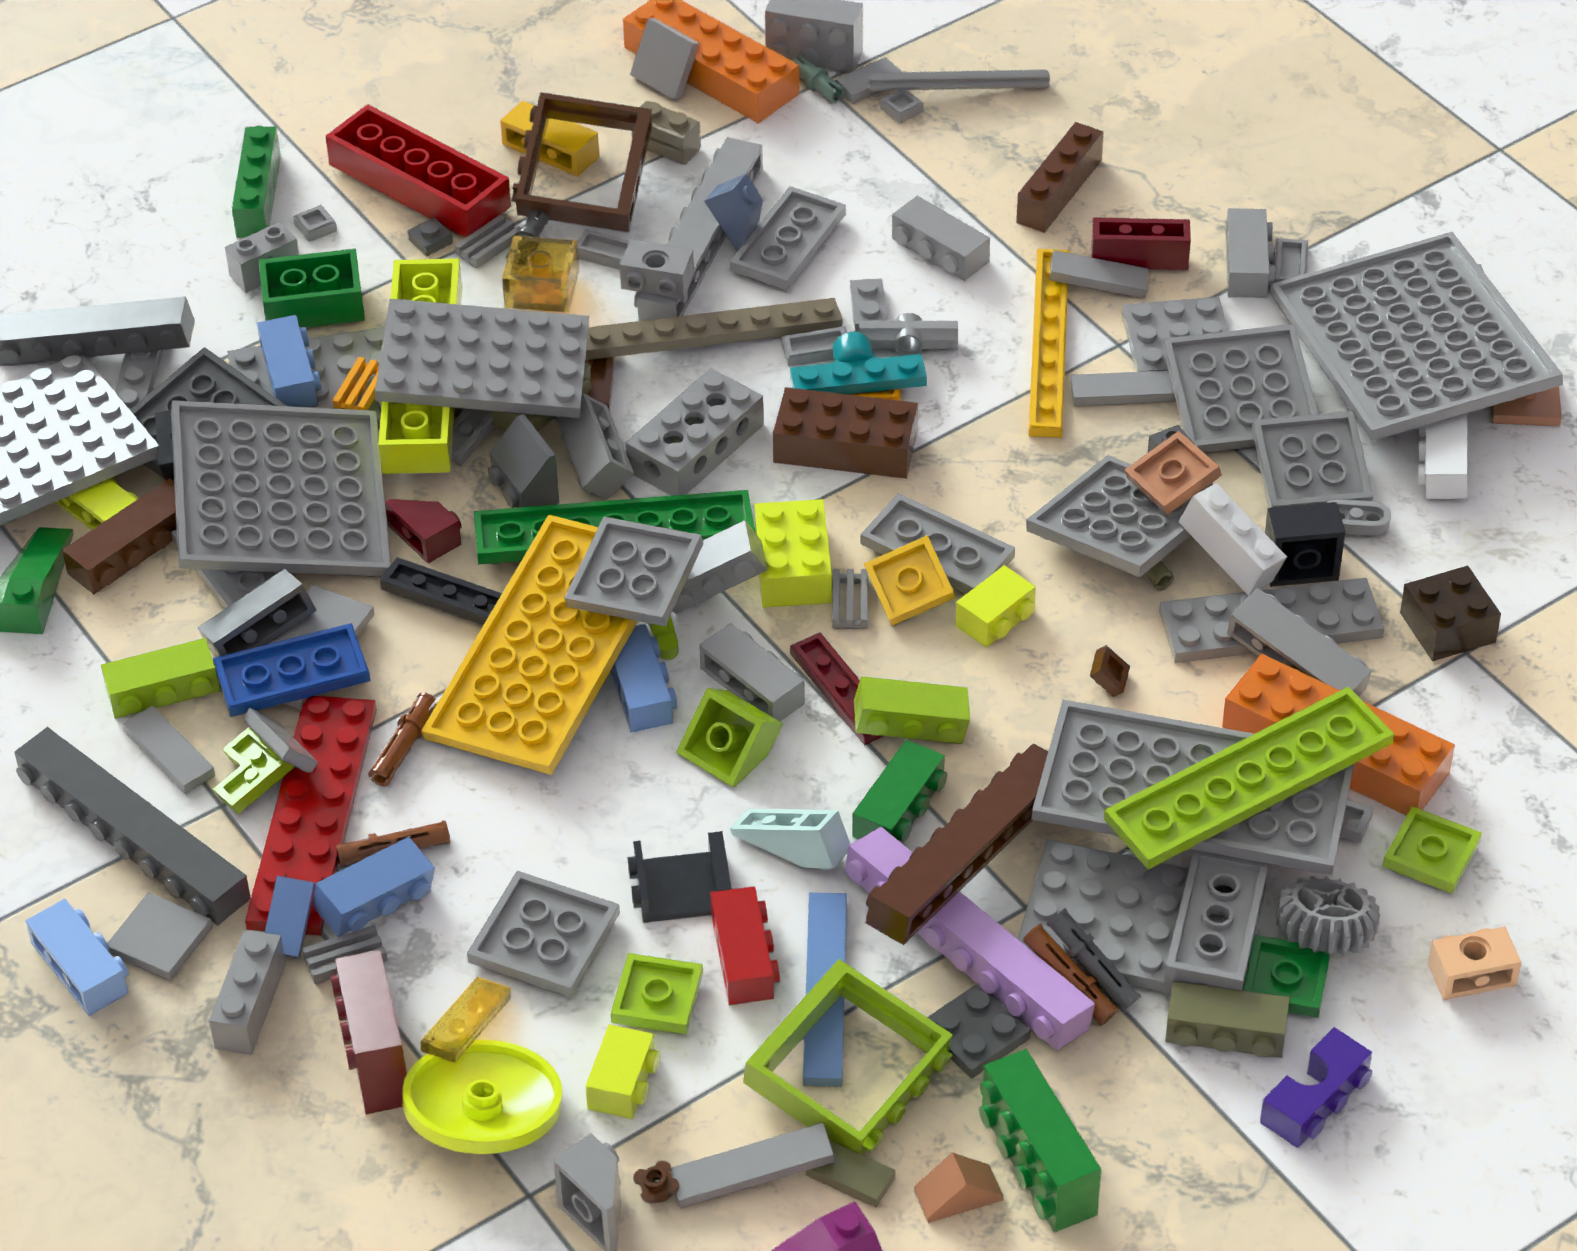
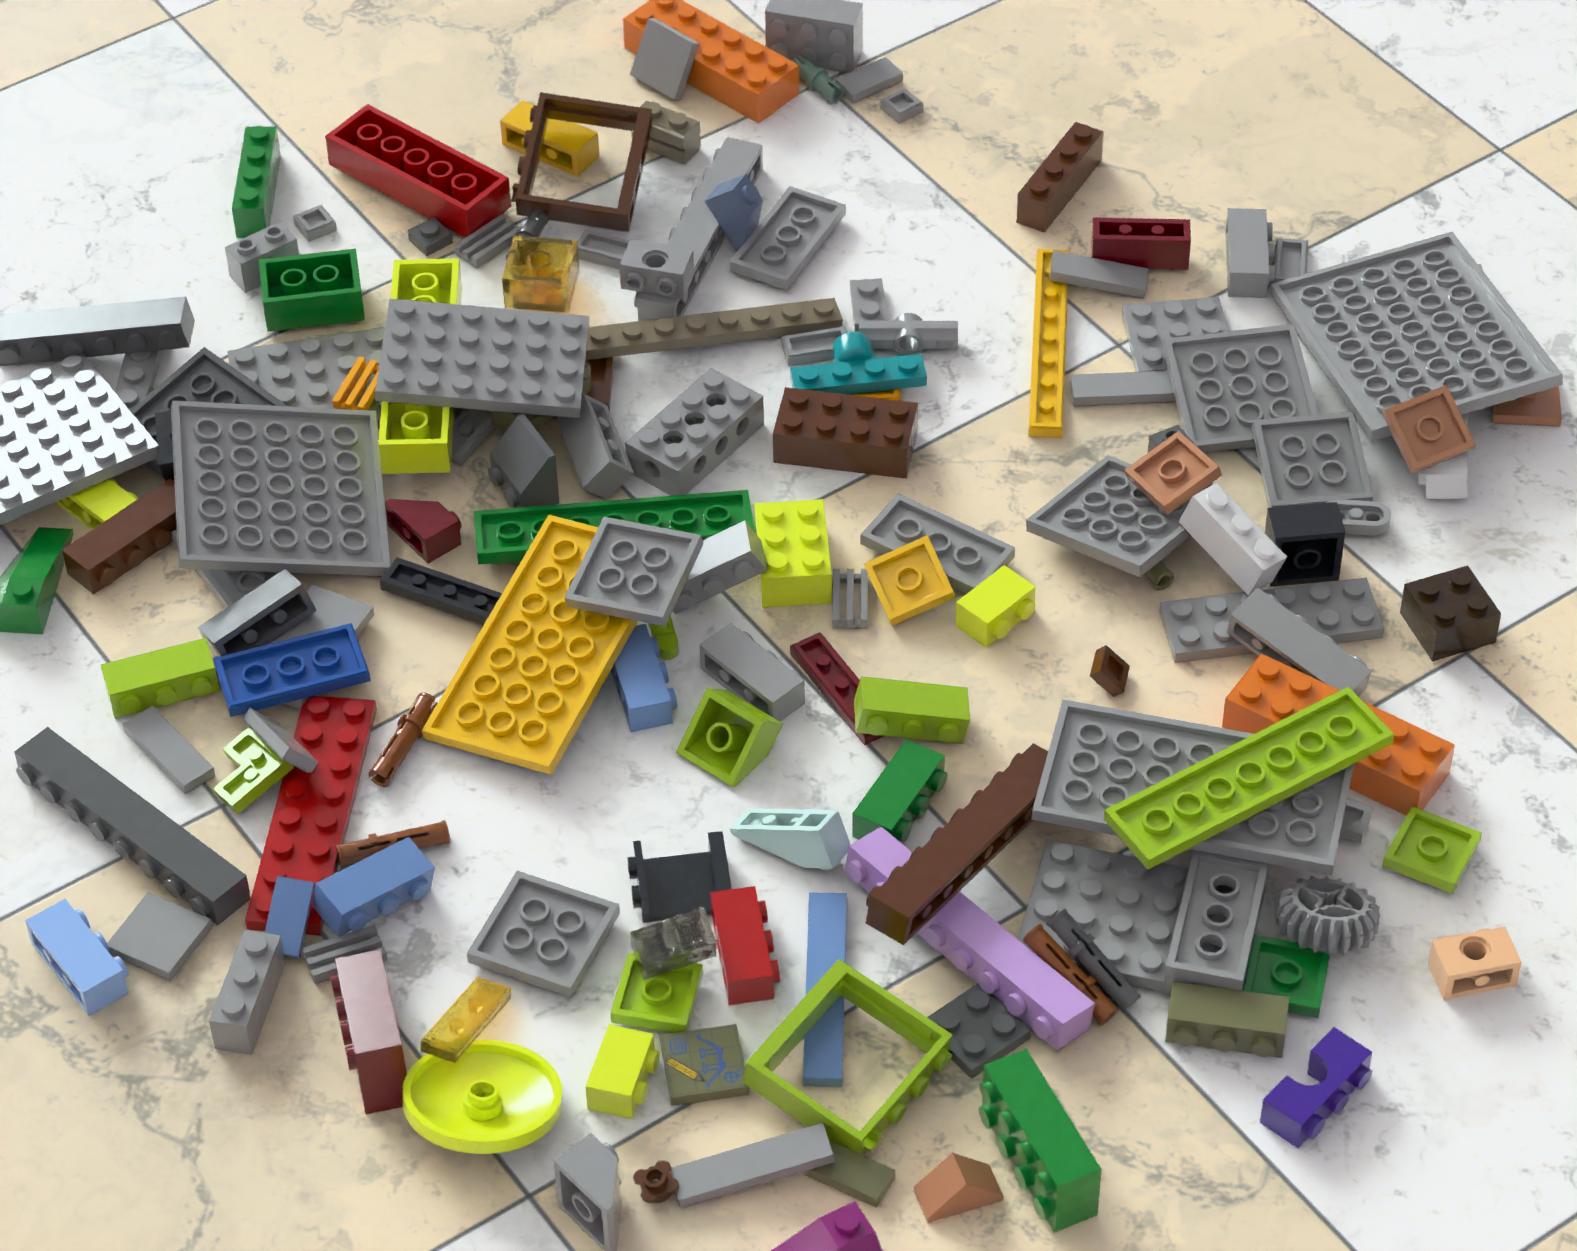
medium blue brick [257,315,322,407] -> none
light grey axle [868,70,1050,91] -> none
light grey brick [892,195,990,281] -> none
none -> clear smoke brick [630,907,717,981]
none -> olive tile [660,1024,749,1106]
none -> nougat plate [1382,385,1476,474]

